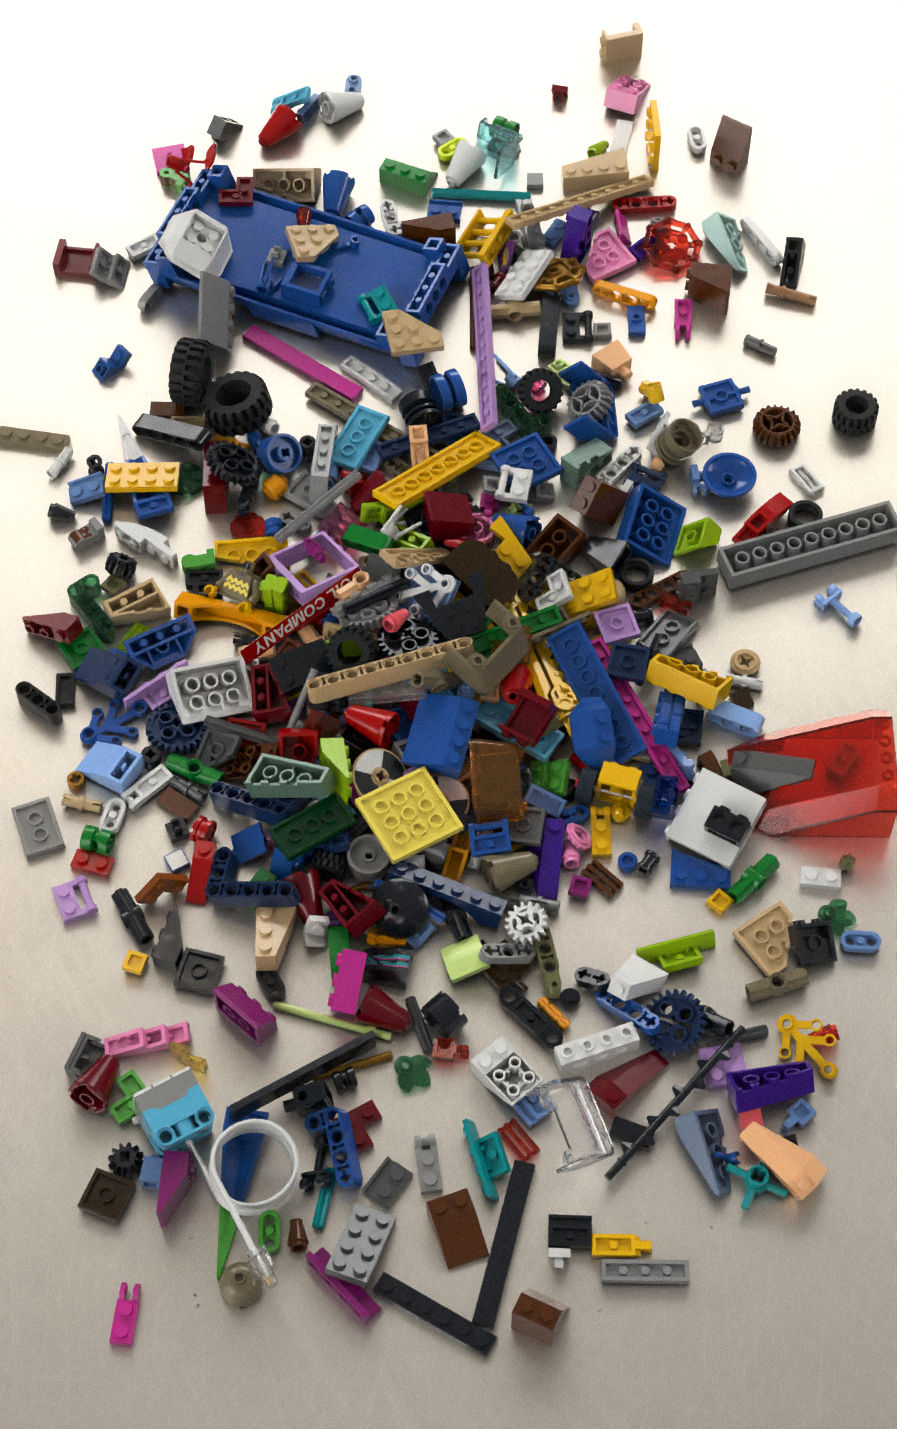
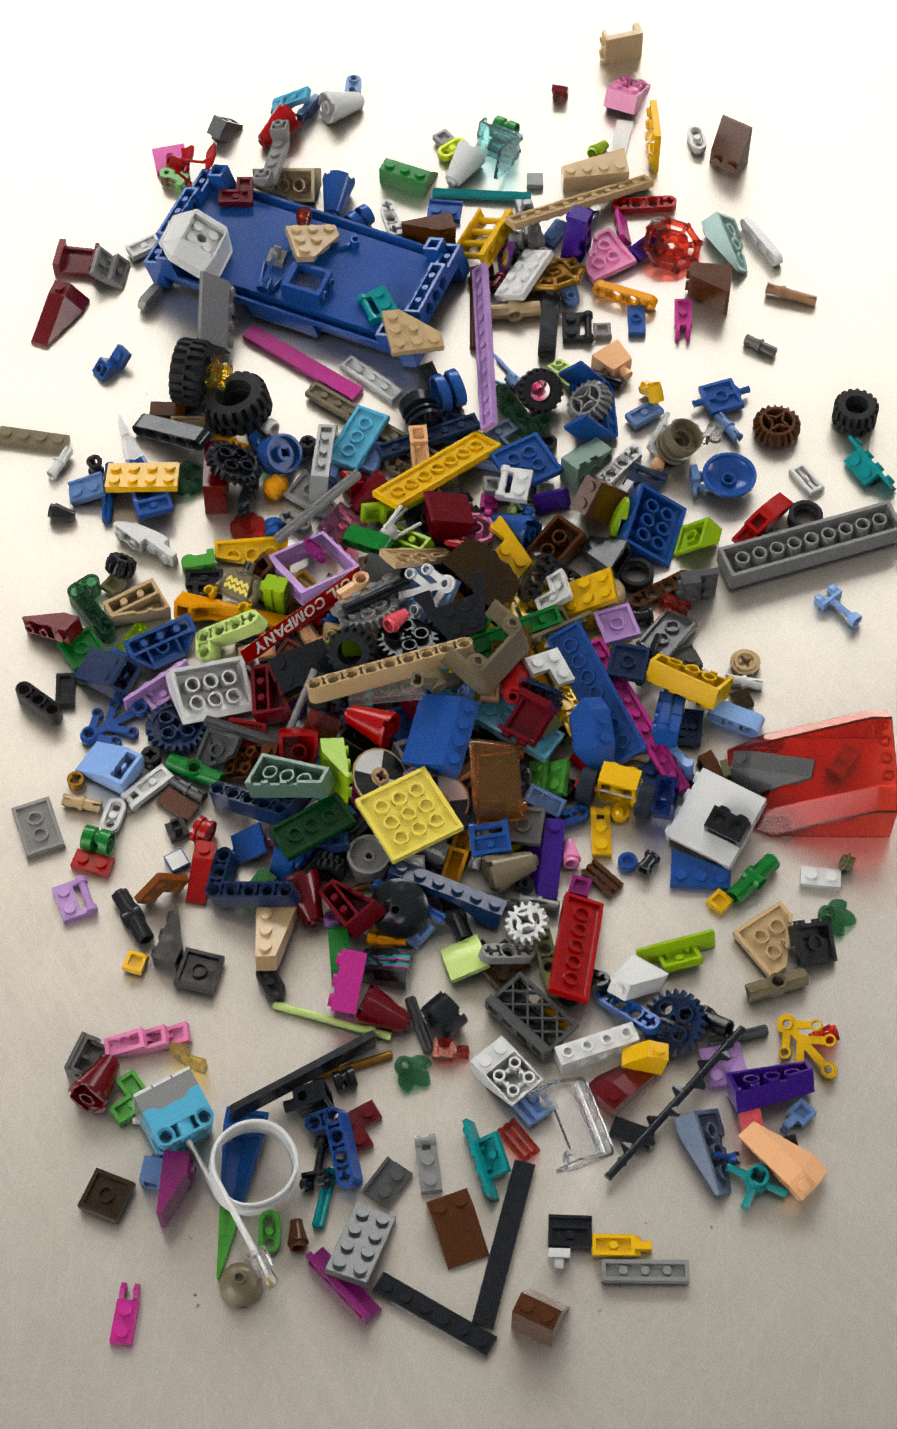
light grey leg [68,517,106,551] -> none
black gear [108,1142,144,1179] -> none
magenta slope [212,982,277,1045] -> none
white bracket [302,915,330,947] -> none
bright pink gear [564,823,592,851] -> none
black slope [779,237,806,288] -> none
medium blue plate [839,930,881,953] -> none
none -> dark red wedge [31,280,90,348]
none -> yellowish green beam [195,609,268,663]
none -> clear yellow hips [205,356,233,390]
none -> light grey slope [252,119,290,186]
none -> dark grey fence [485,971,579,1063]
none -> light grey wheel [508,232,525,250]
none -> dark blue hinge [519,677,568,709]
none -> white plate [523,647,575,688]
none -> dark purple plate [532,487,571,514]
none -> red plate [547,892,604,1005]
none -> lime slope [608,497,630,536]
none -> yellow slope [621,1040,669,1075]
none -> medium blue pin [714,412,743,443]
none -> teal bracket [844,435,896,491]

